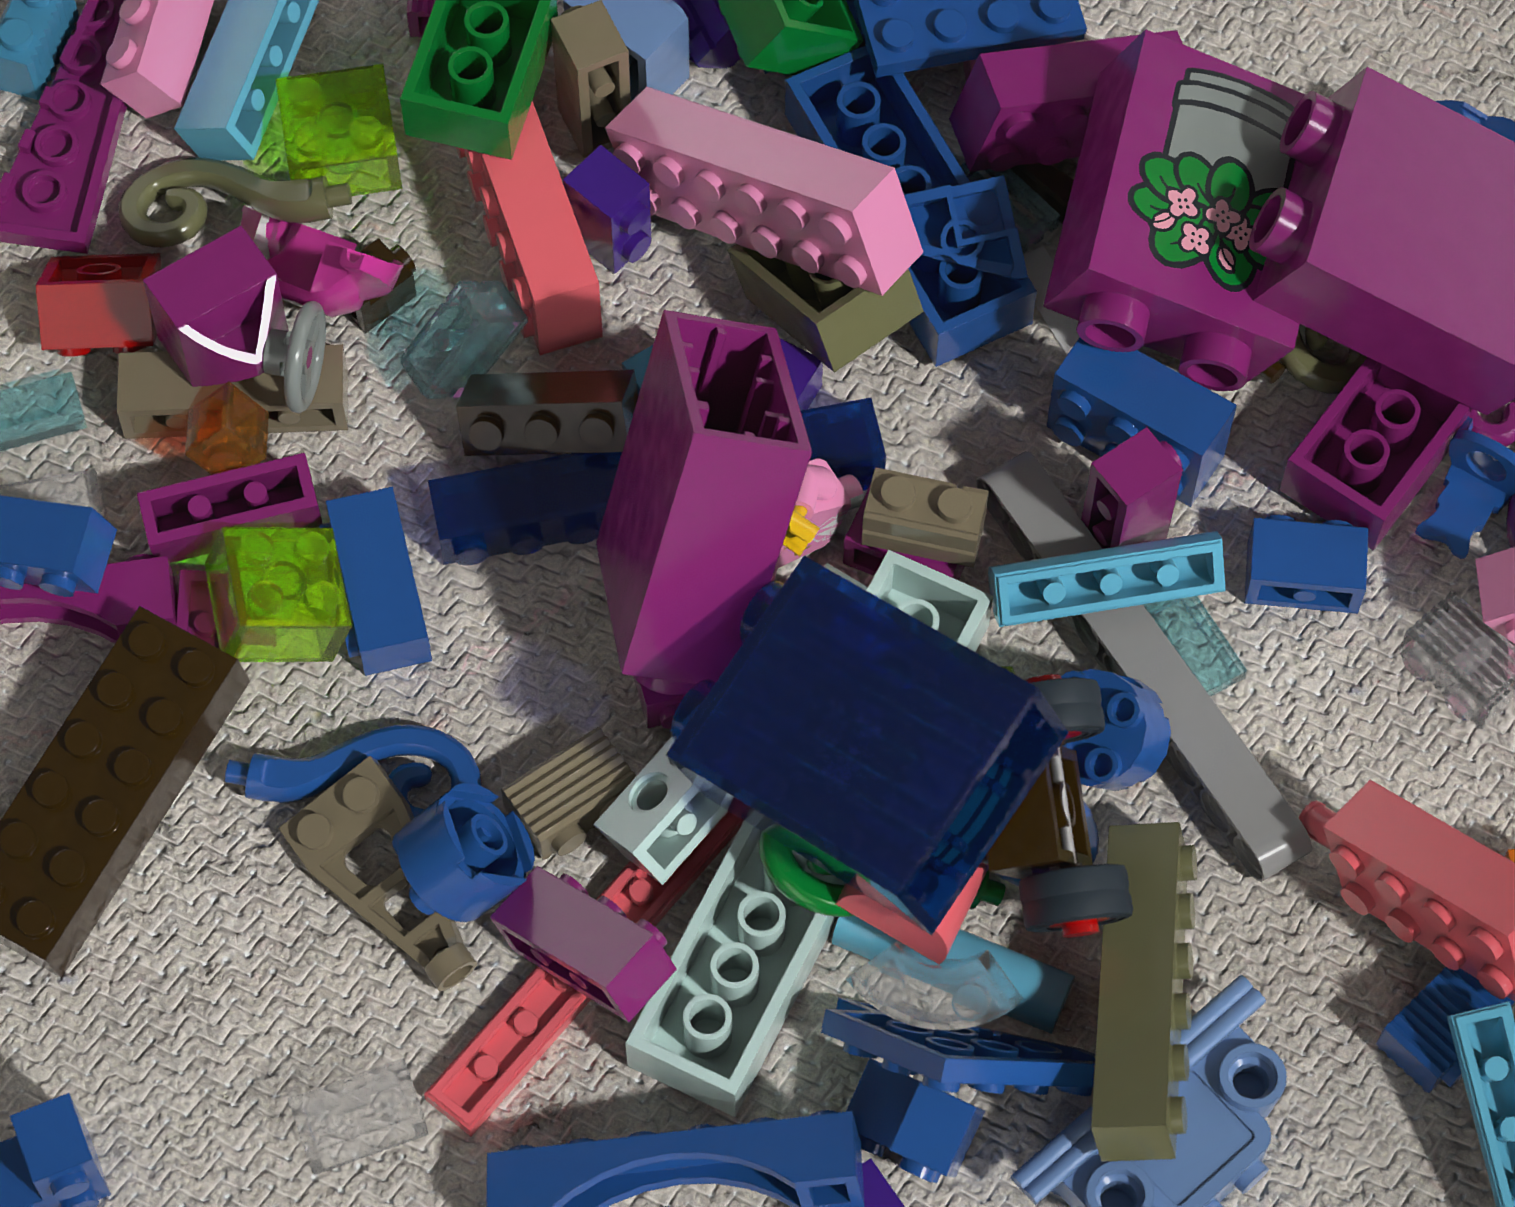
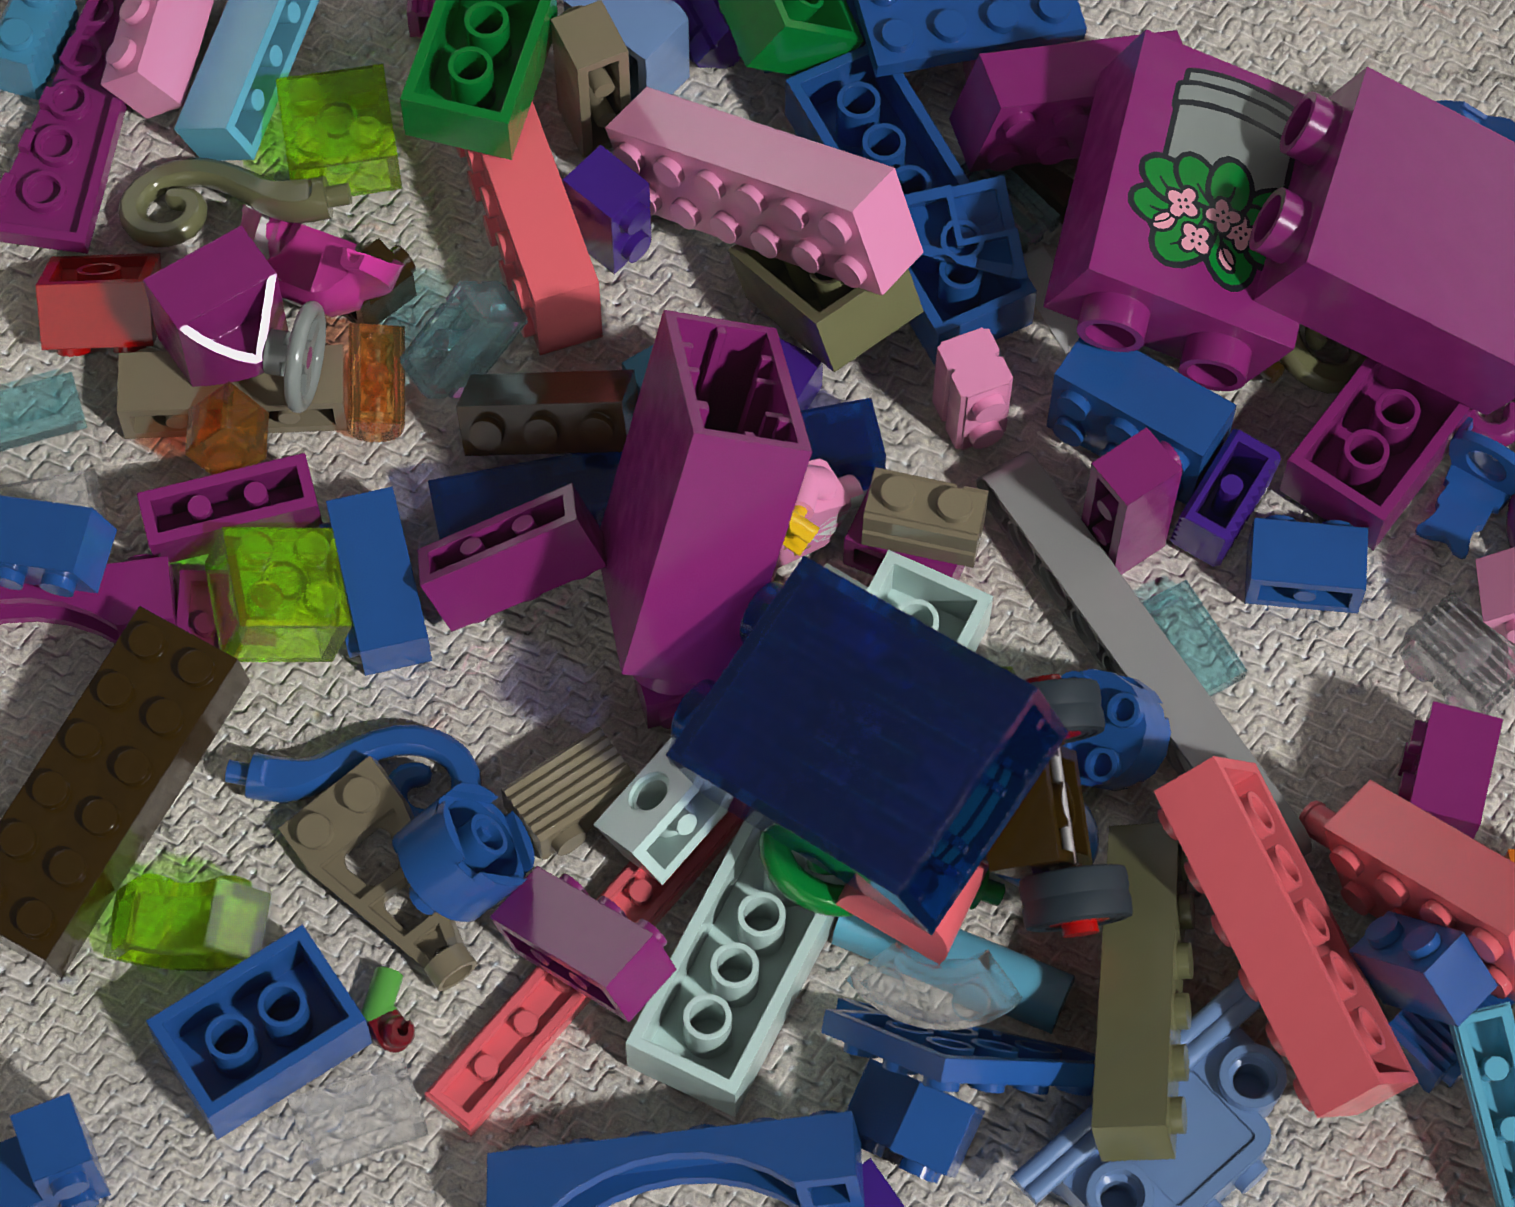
medium azure brick [988,531,1226,627] -> none
none -> clear neon green brick [103,874,271,971]
none -> blue brick [146,924,372,1140]
none -> clear orange brick [347,323,405,442]
none -> arm [361,966,415,1053]
none -> magenta brick [417,483,607,632]
none -> bright pink brick [932,327,1013,450]
none -> coral brick [1154,756,1419,1118]
none -> dark purple brick [1170,429,1281,567]
none -> blue brick [1349,911,1498,1027]
none -> magenta brick [1396,701,1503,839]

